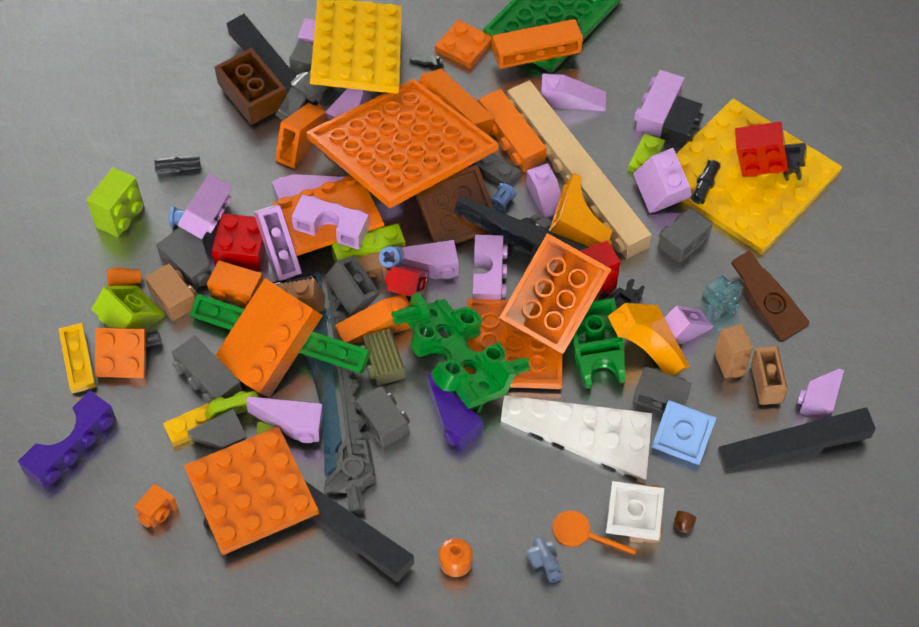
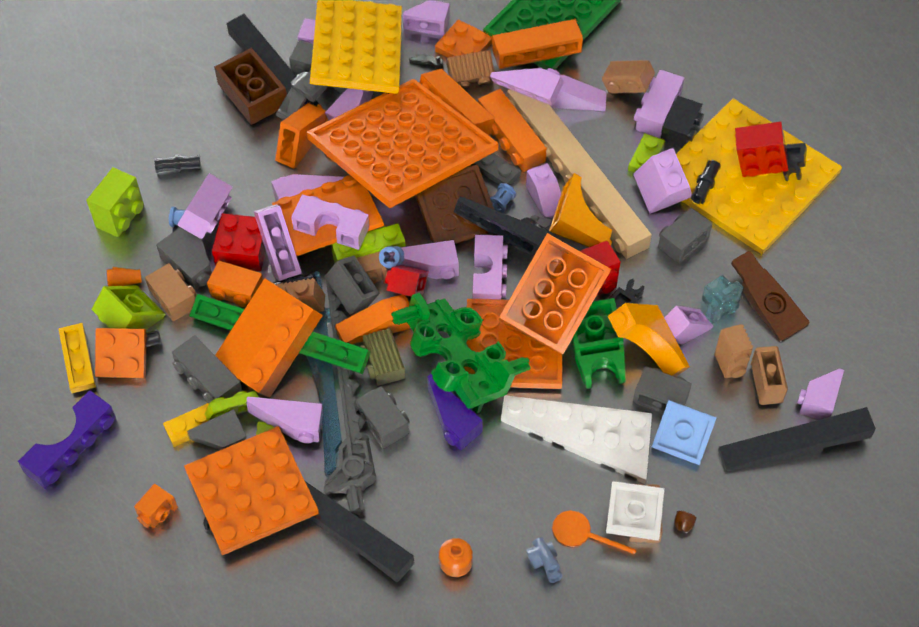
none -> lavender slope [403,0,450,36]
none -> medium nougat brick [446,50,495,89]
none -> lavender slope [490,68,564,106]
none -> medium nougat brick [602,60,655,94]

